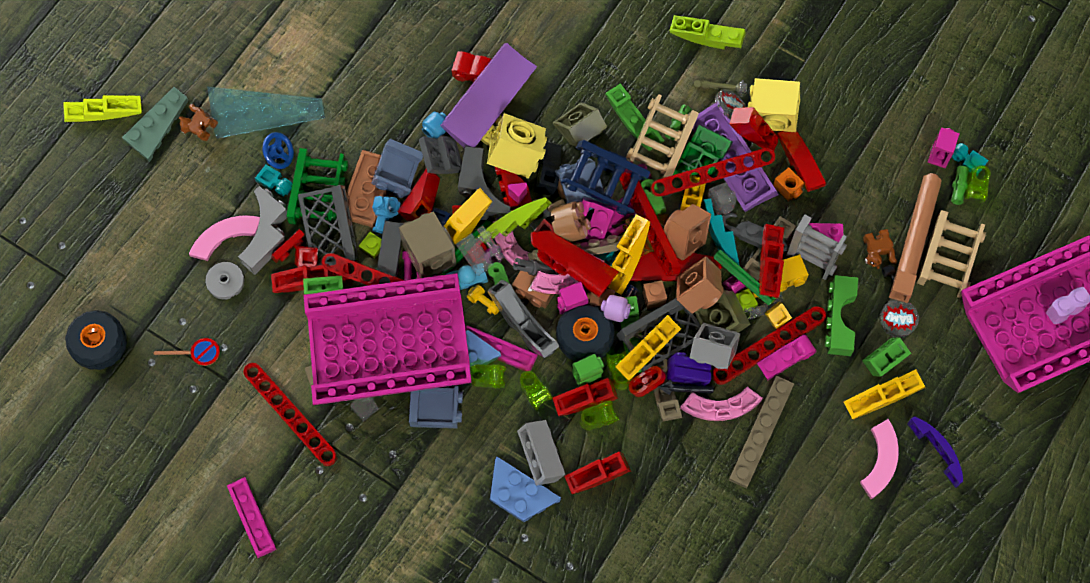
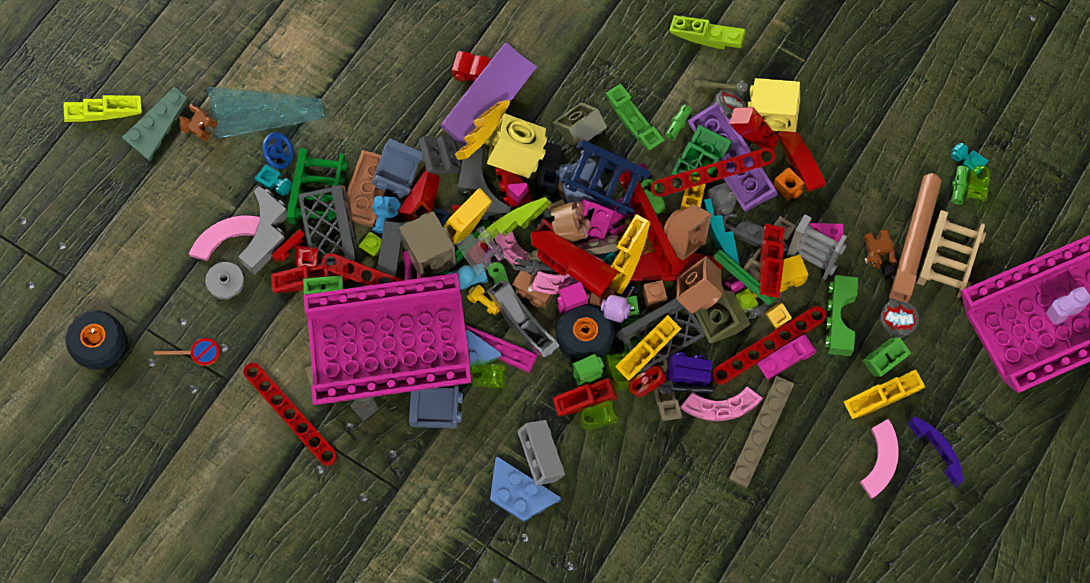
dark pink tile [227,477,277,558] -> none
dark azure head [422,112,447,139] -> none
clear neon green piece [520,371,553,410] -> none
red slope [564,452,631,494] -> none
tan fence [626,94,699,179] -> none
light grey brick [689,323,741,369] -> none
dark pink brick [927,128,960,168] -> none
none -> yellow slope [455,100,510,160]

